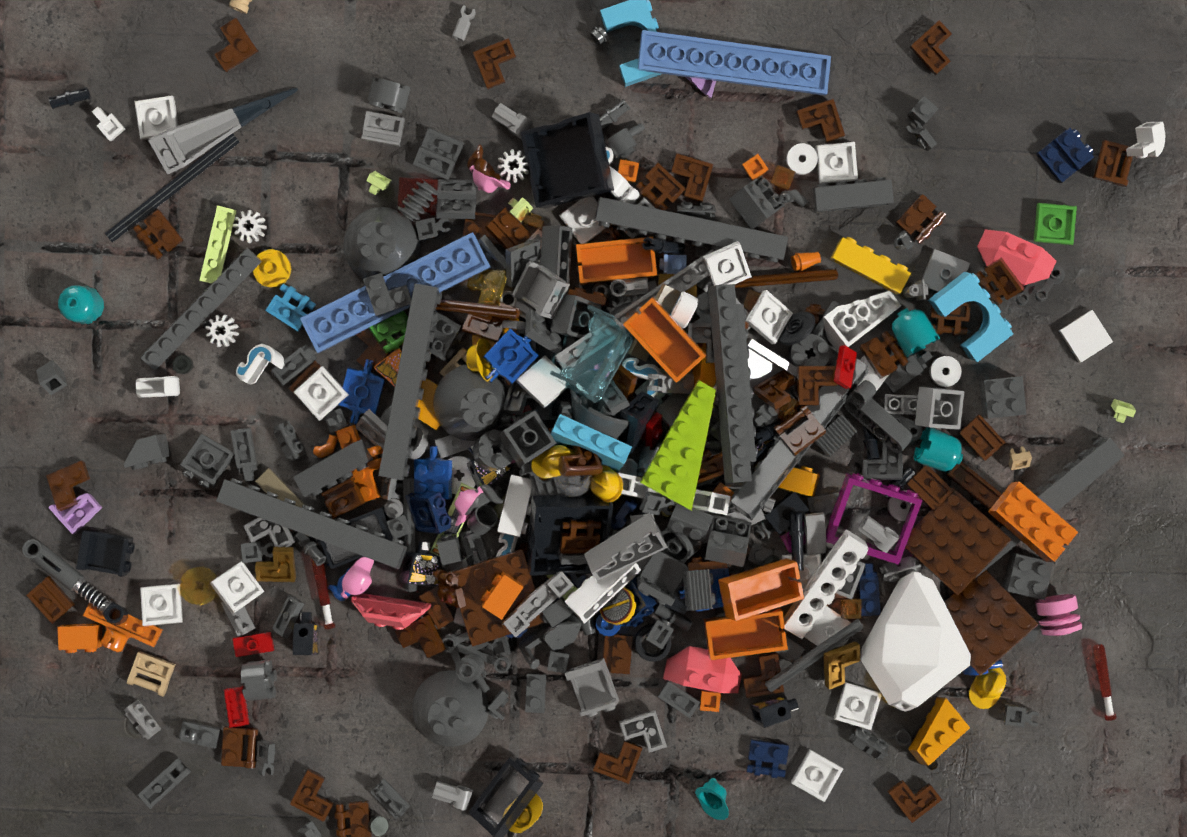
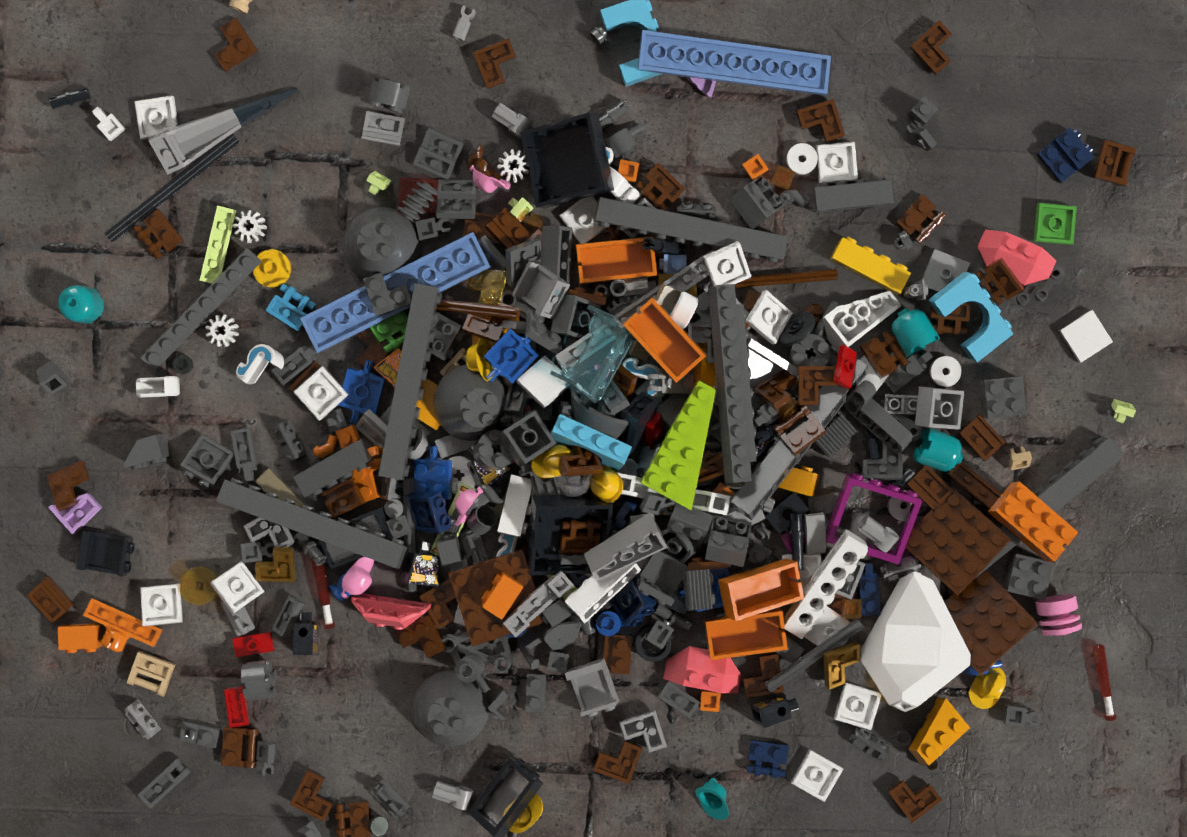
piece [22,539,128,625] -> none
reddish brown plate [433,570,466,608] -> none
tile [600,587,636,625] -> none
reddish brown plate [671,154,713,202] -> none
orange cone [791,252,821,272] -> none
white brick [1126,122,1165,159] -> none

